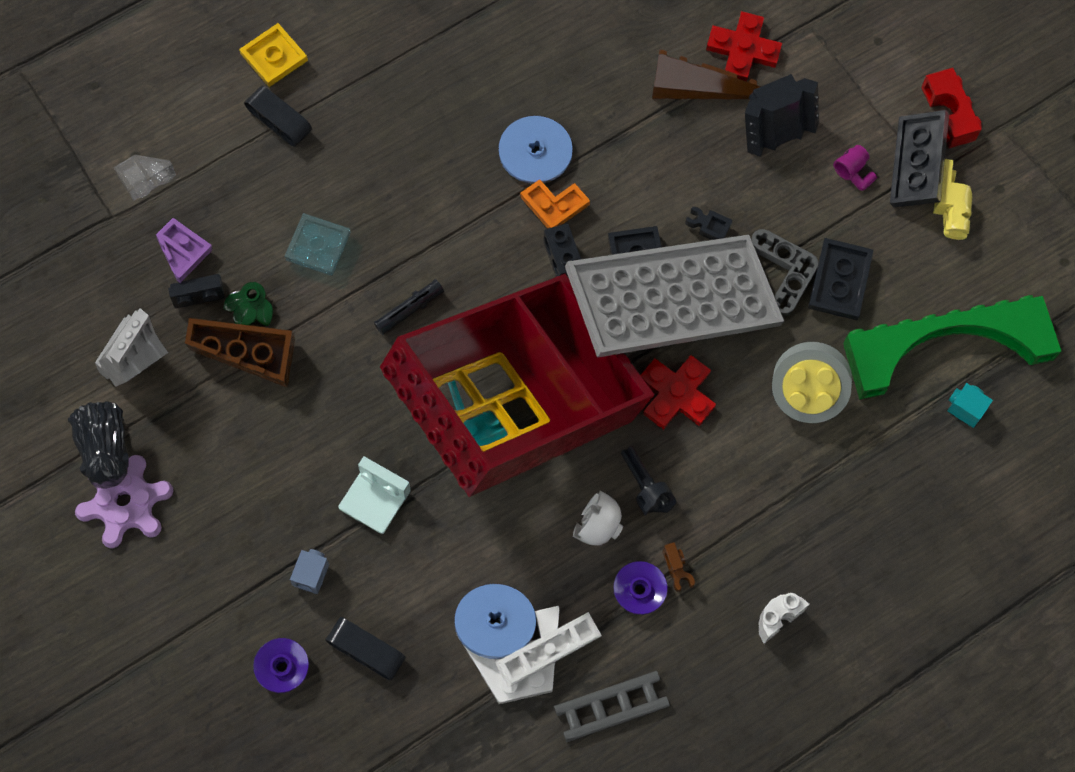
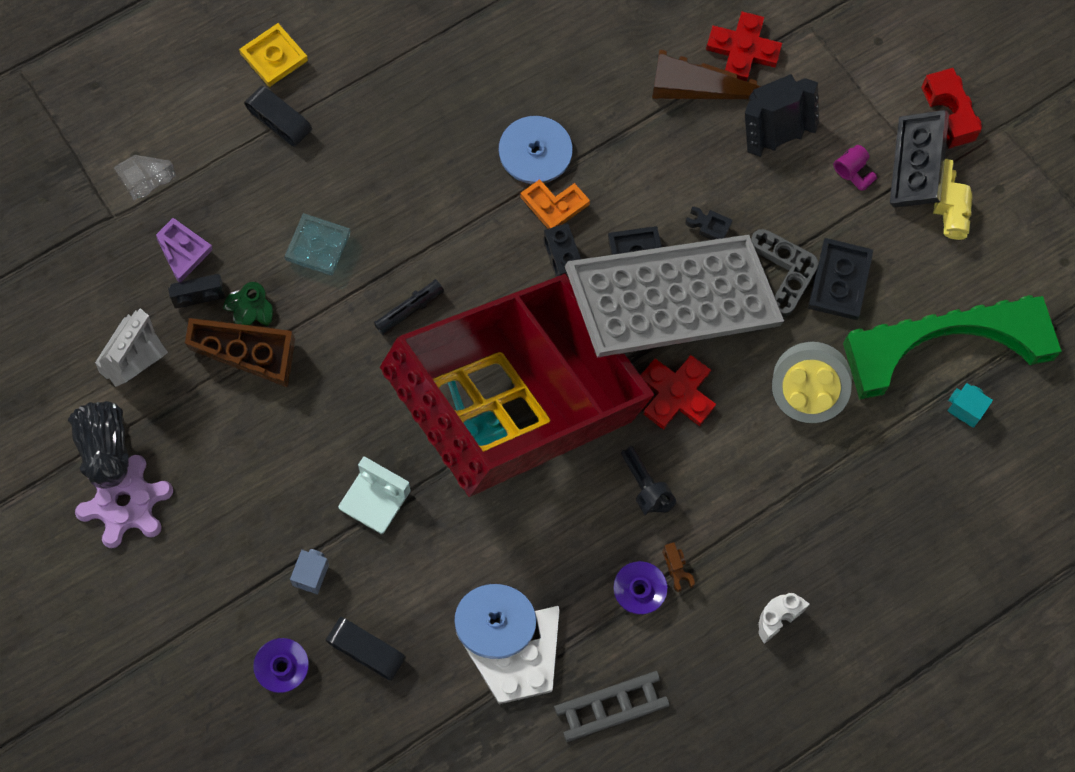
white plate [495,612,602,688] -> none
white cylinder [573,491,623,545] -> none

